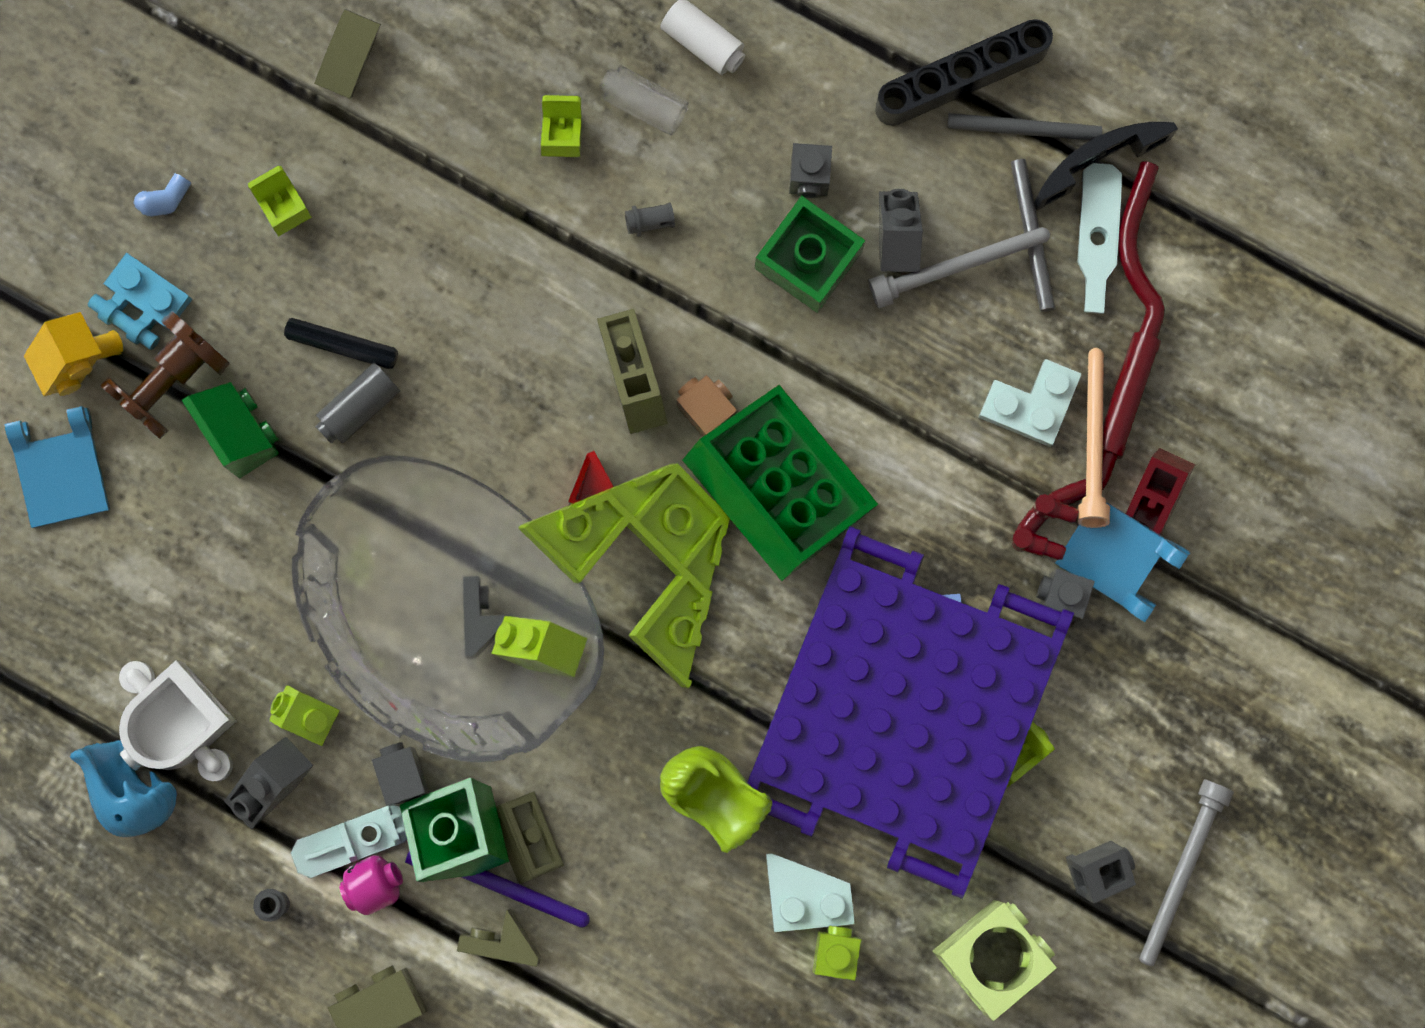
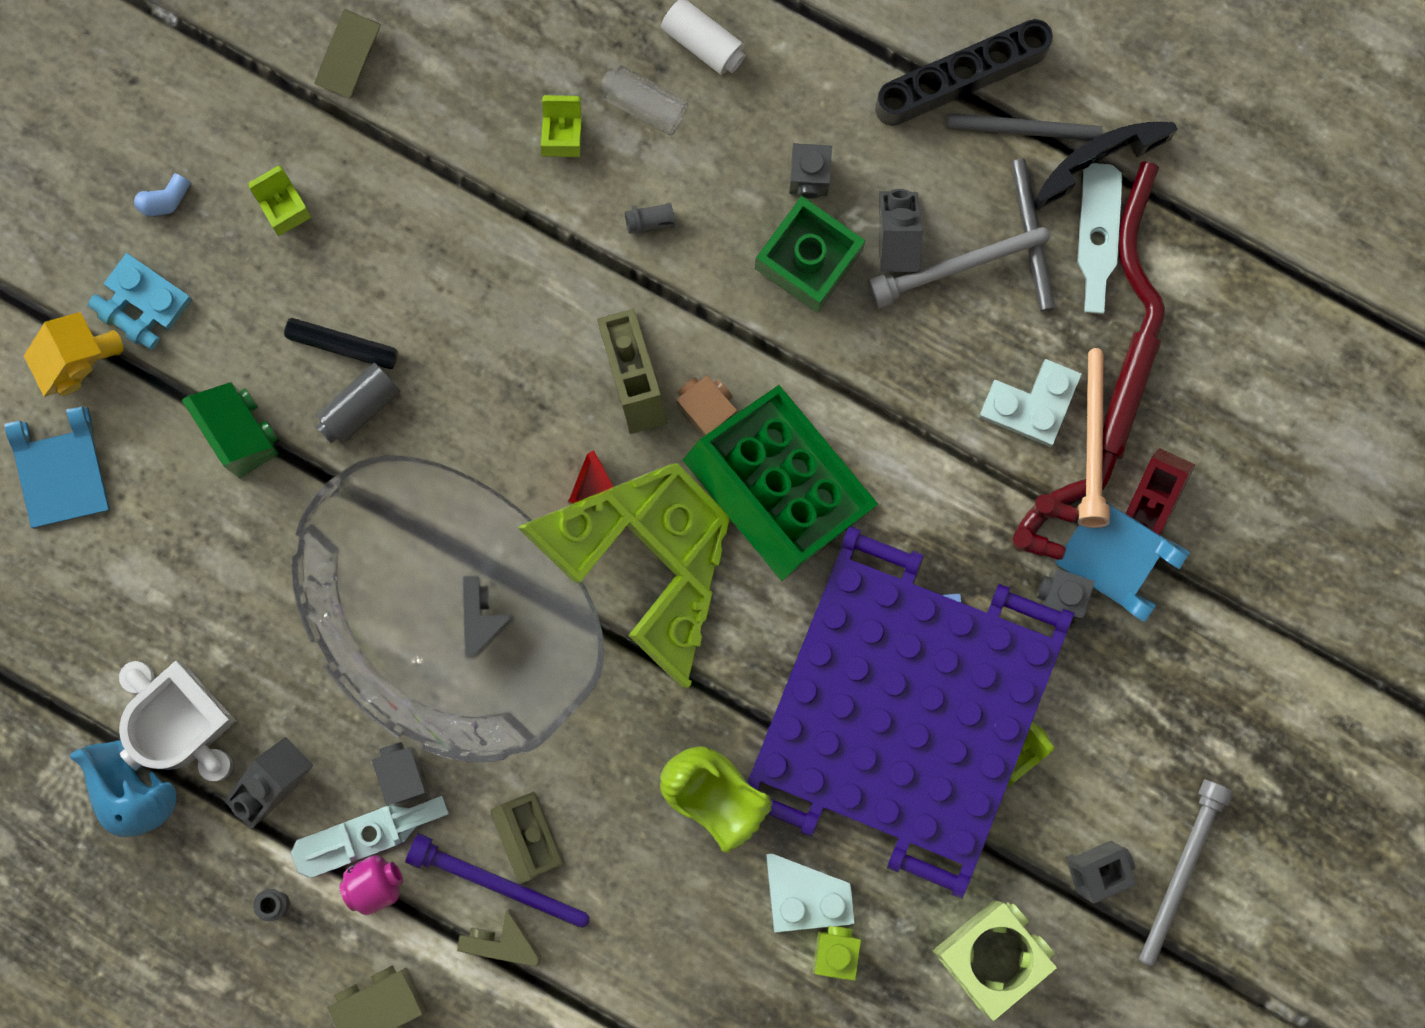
reddish brown piece [100,311,230,439] -> none
lime bracket [270,685,340,746] -> none
green slope [400,777,509,882] -> none
lime brick [491,616,588,677] -> none

